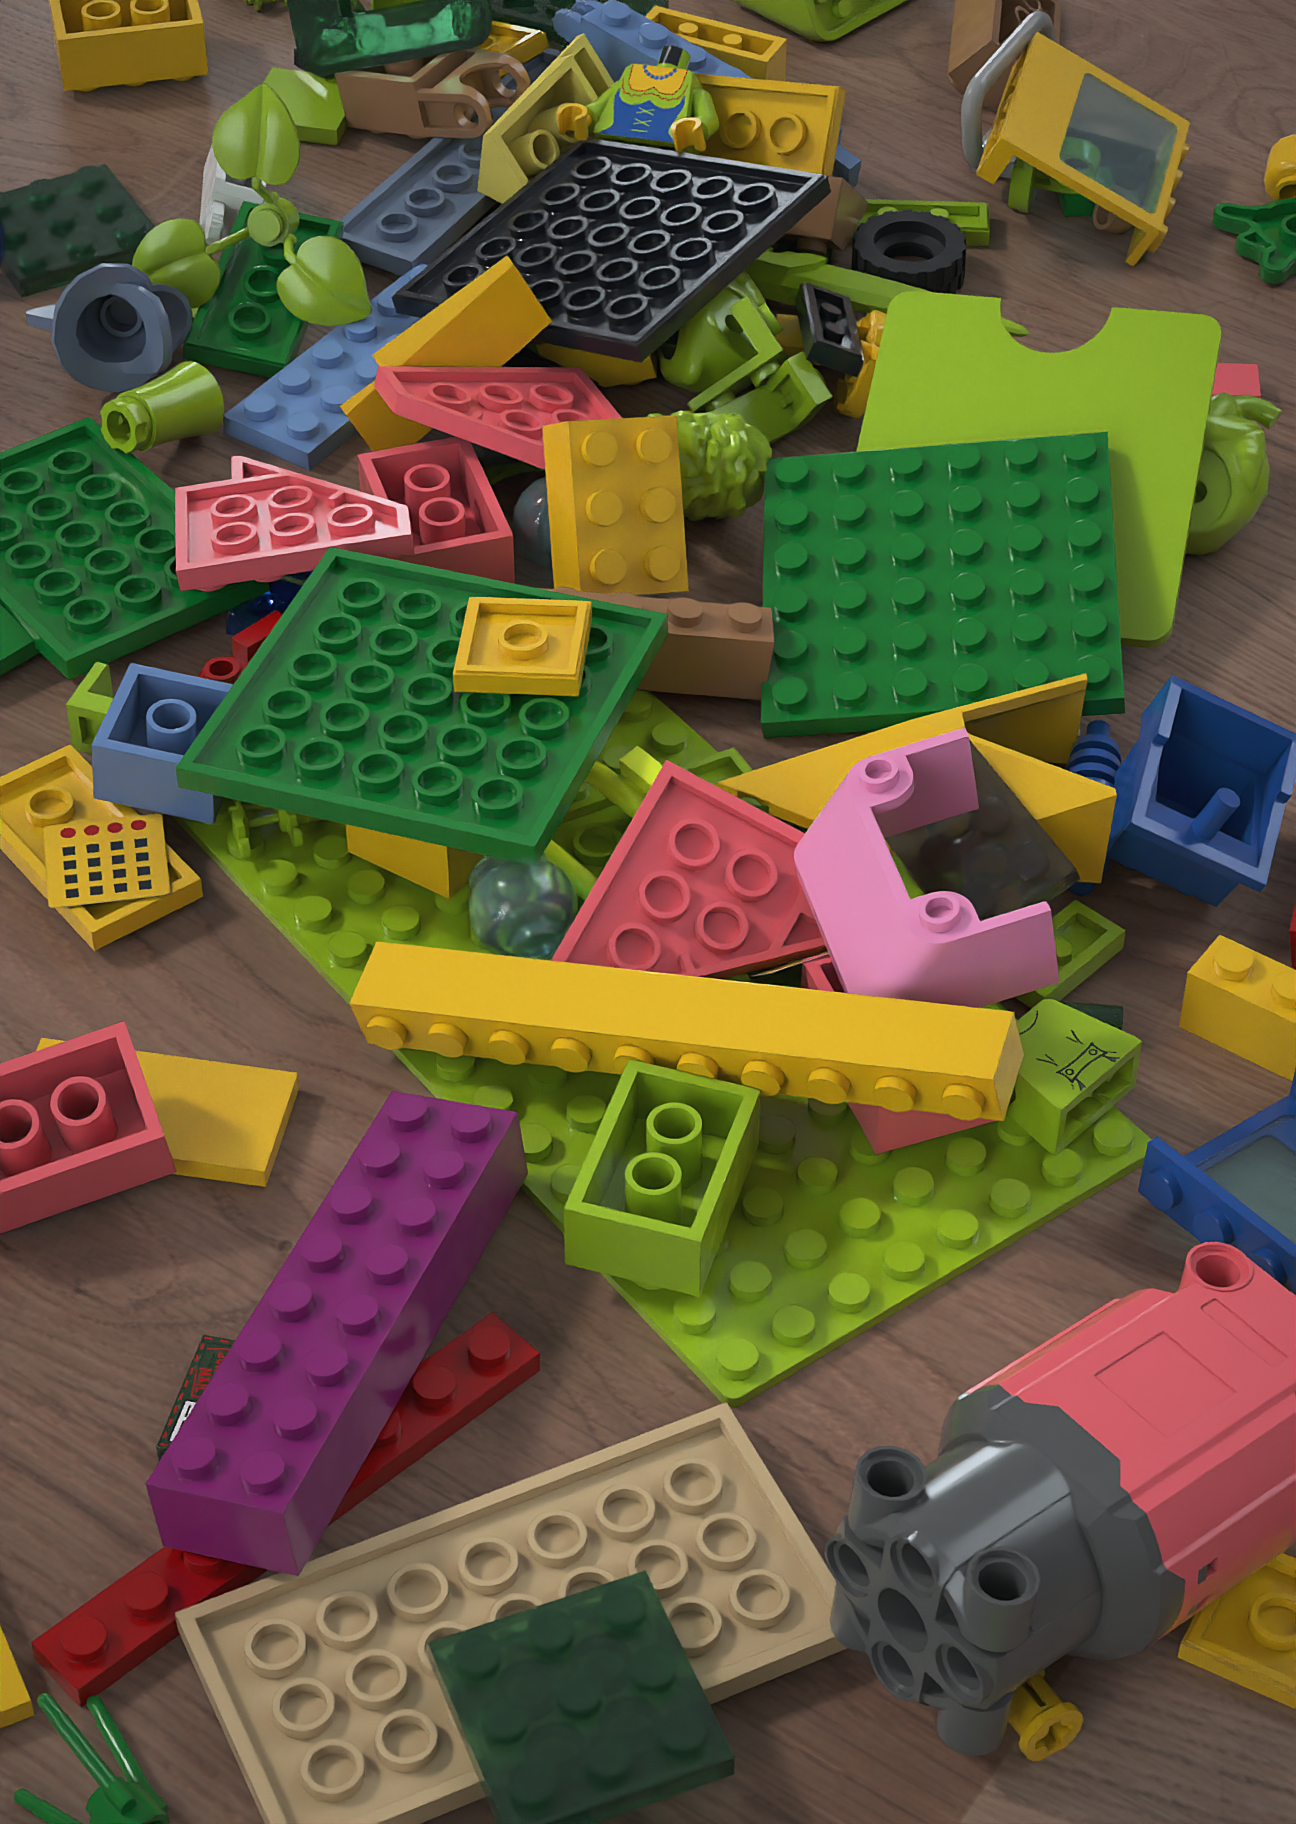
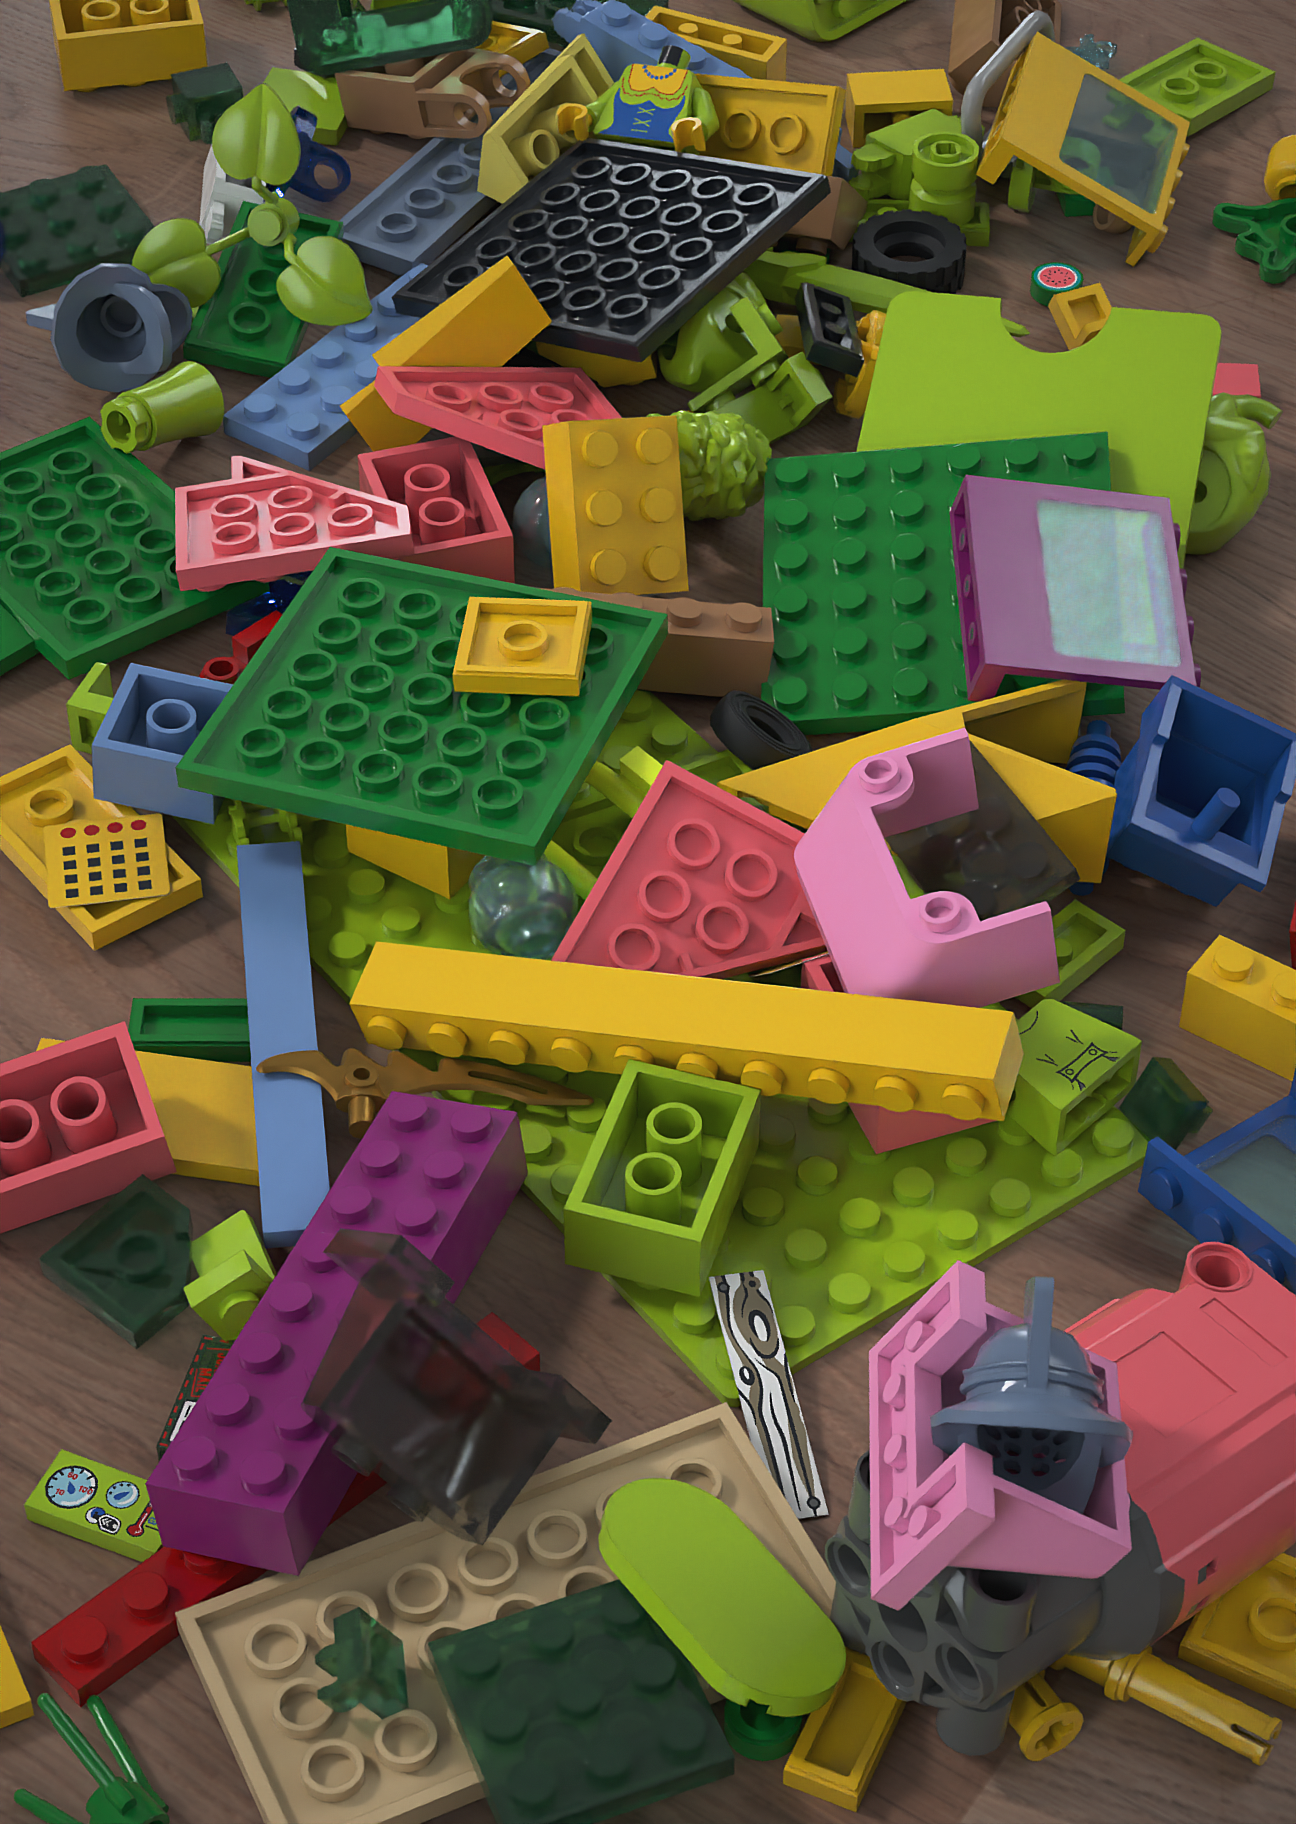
none -> lime tile [24,1449,164,1562]
none -> clear green plate [39,1174,193,1349]
none -> green tile [128,998,251,1062]
none -> clear green brick [167,63,243,144]
none -> lime bracket [183,1210,277,1347]
none -> medium blue tile [237,841,330,1248]
none -> pearl gold piece [256,1048,594,1139]
none -> clear blue tile [263,105,351,202]
none -> clear smoke windscreen [301,1228,612,1545]
none -> clear green tile [315,1607,409,1719]
none -> lime tile [598,1478,846,1717]
none -> sticker [709,1270,829,1519]
none -> black tyre [710,690,813,770]
none -> green tile [724,1699,802,1761]
none -> yellow tile [783,1647,907,1812]
none -> yellow brick [845,69,953,148]
none -> lime hinge [848,108,985,201]
none -> bright pink windscreen [869,1260,1132,1611]
none -> lime wheel [909,131,979,226]
none -> sand blue helmet [930,1276,1134,1514]
none -> panel [949,475,1201,702]
none -> tile [1030,262,1083,307]
none -> yellow bracket [1048,283,1112,350]
none -> yellow pin [1049,1646,1283,1767]
none -> clear light blue plant [1064,34,1117,69]
none -> lime tile [1099,37,1276,153]
none -> clear green tile [1119,1057,1213,1150]

